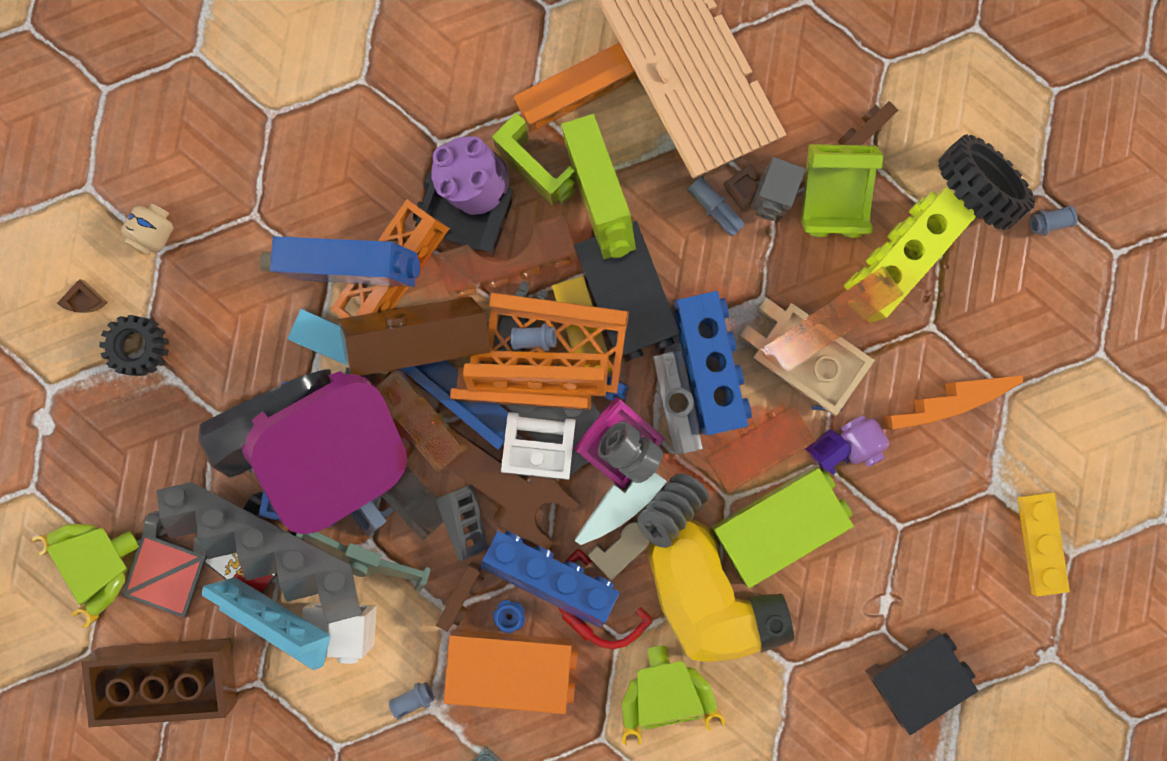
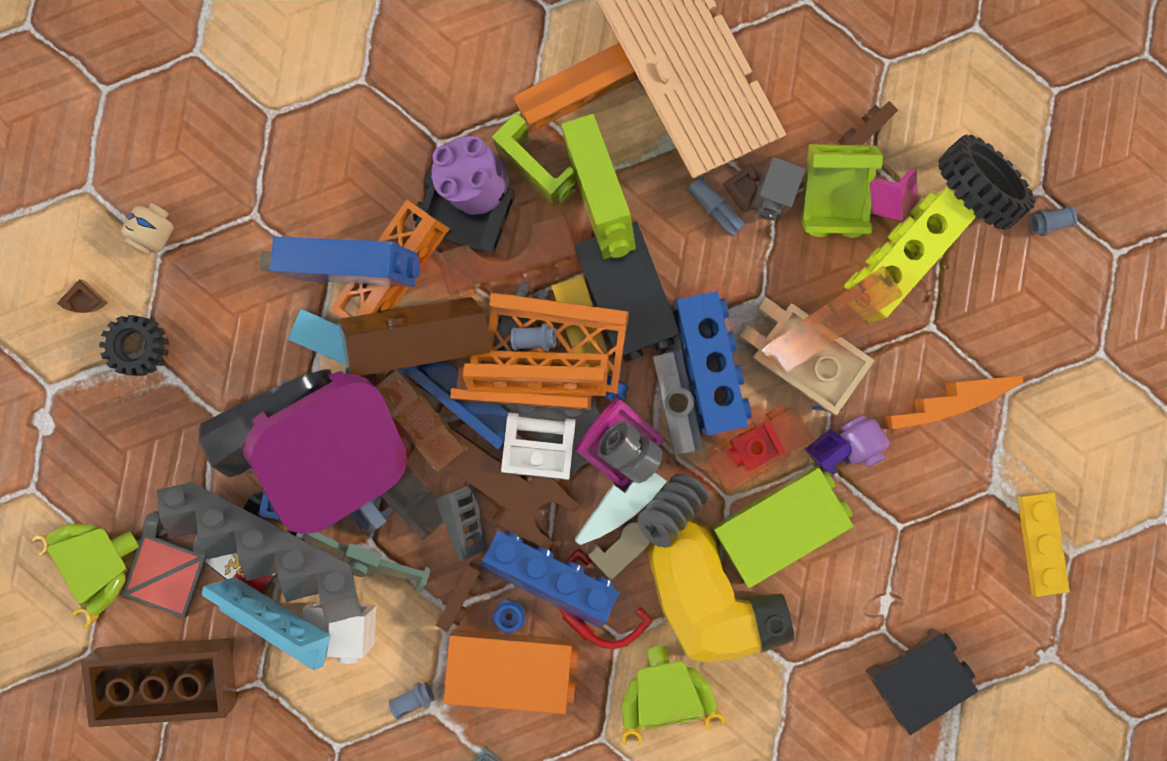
none -> red brick [728,421,786,471]
none -> dark pink panel [870,169,918,221]

